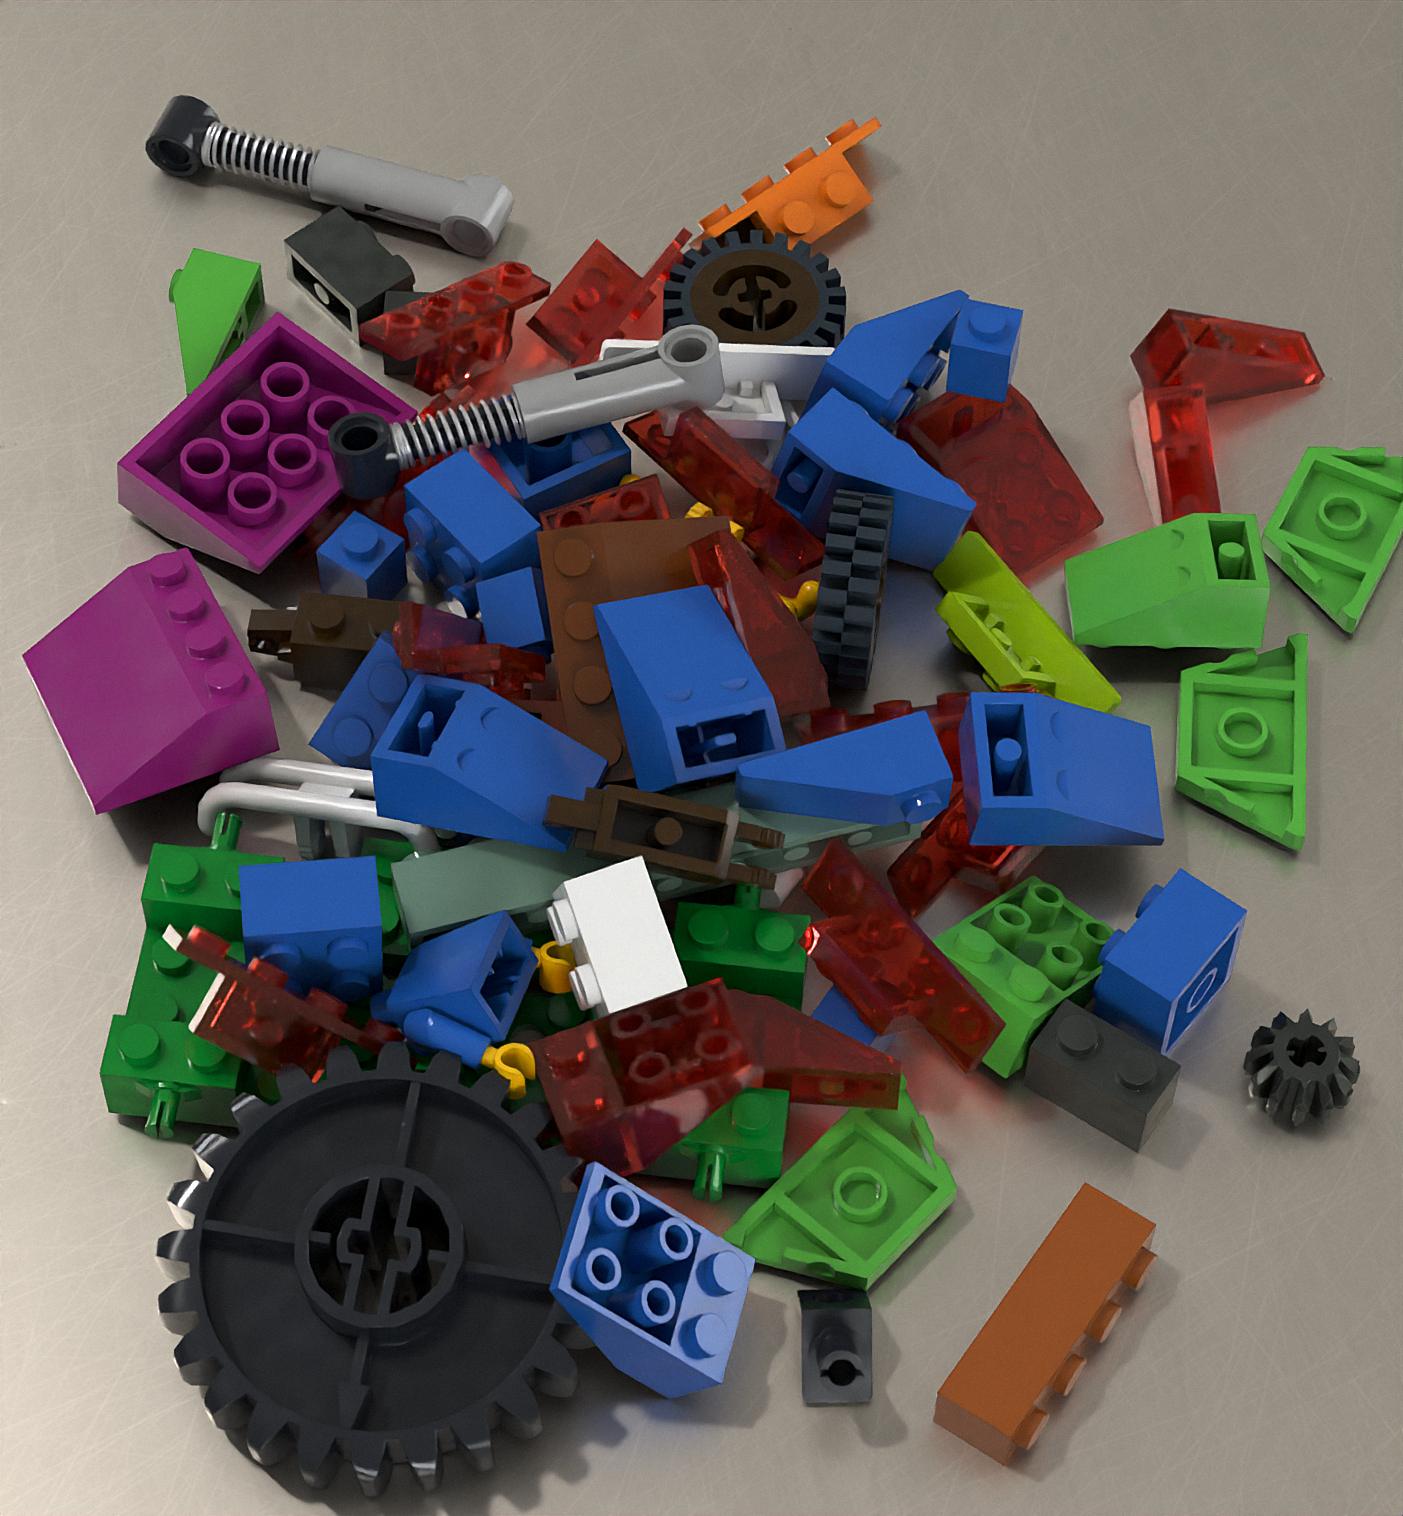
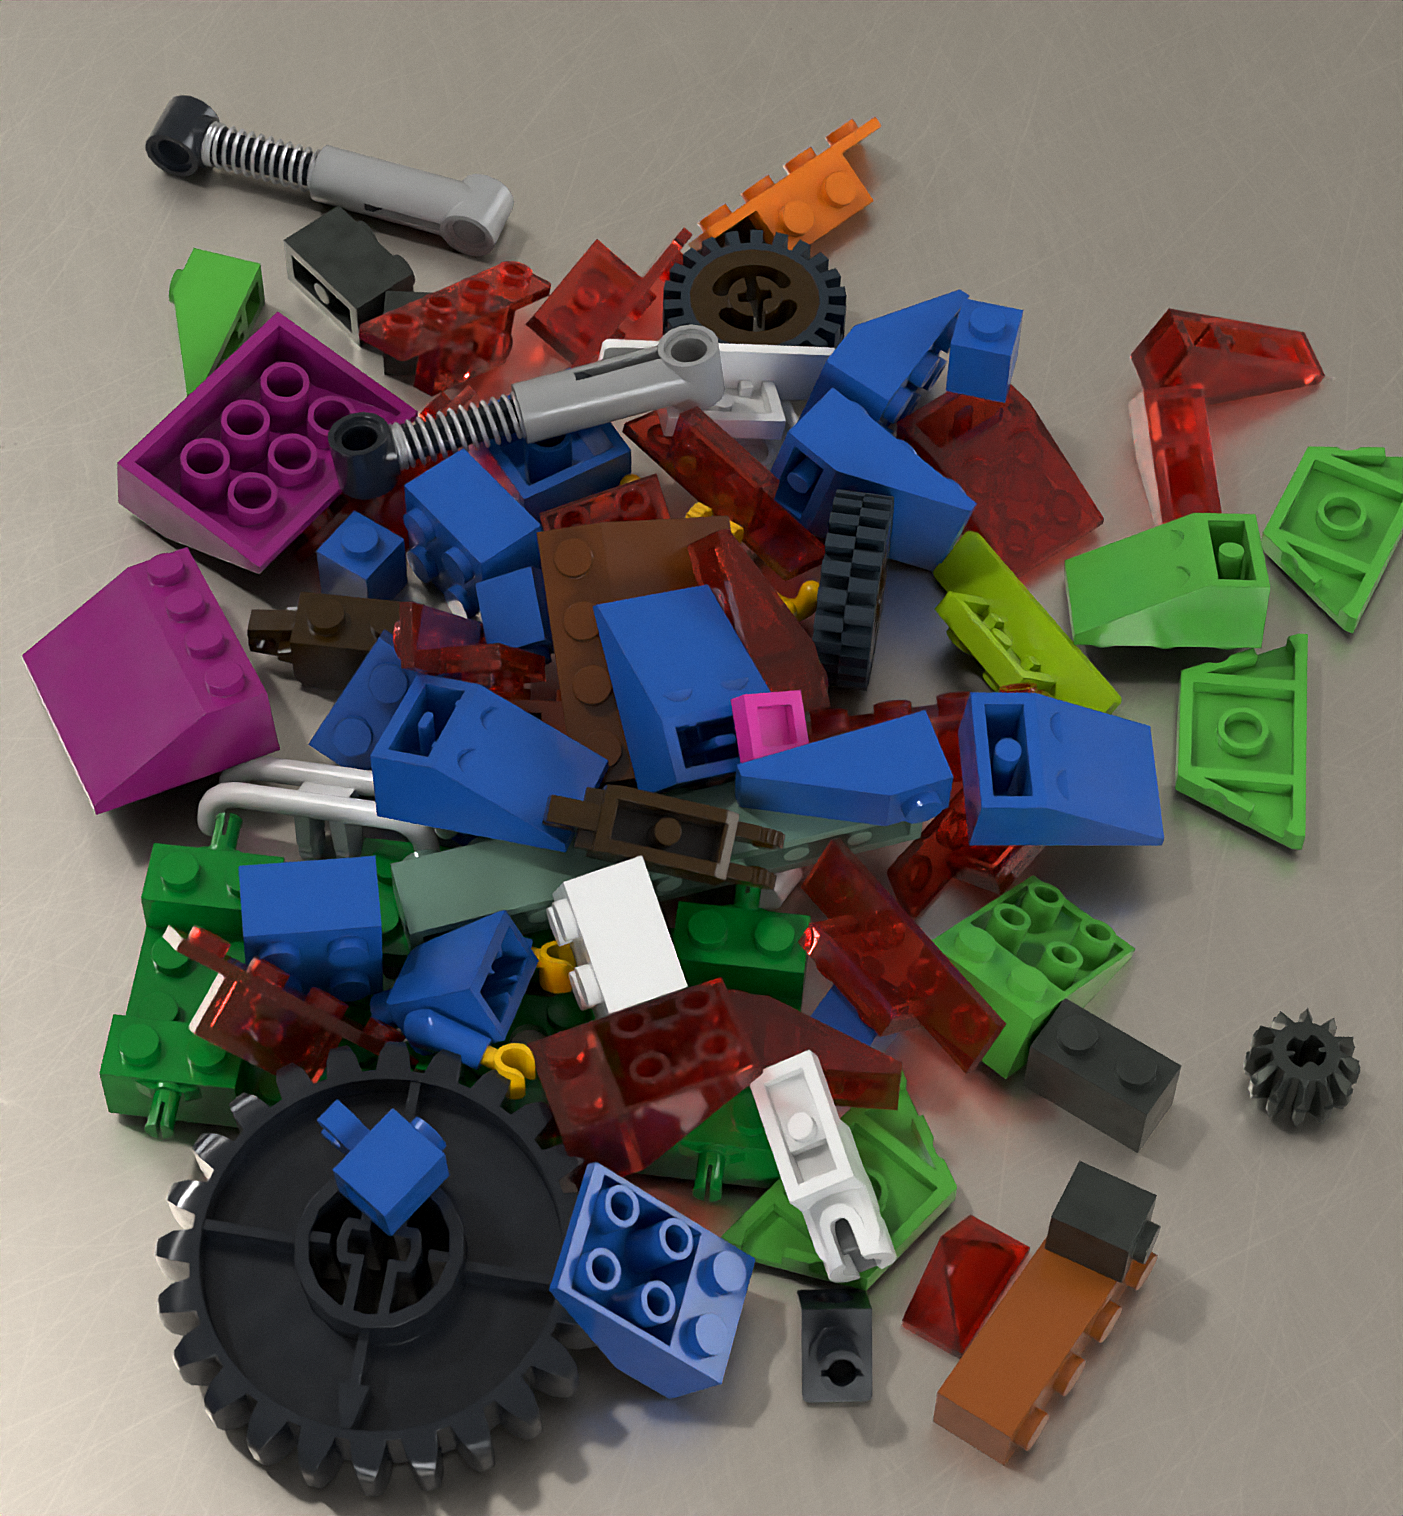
blue brick [1091,868,1247,1057] -> none
none -> blue brick [317,1099,450,1237]
none -> dark pink plate [731,690,809,763]
none -> white plate [747,1050,897,1283]
none -> clear red slope [901,1214,1030,1359]
none -> pearl dark grey brick [1045,1161,1161,1283]

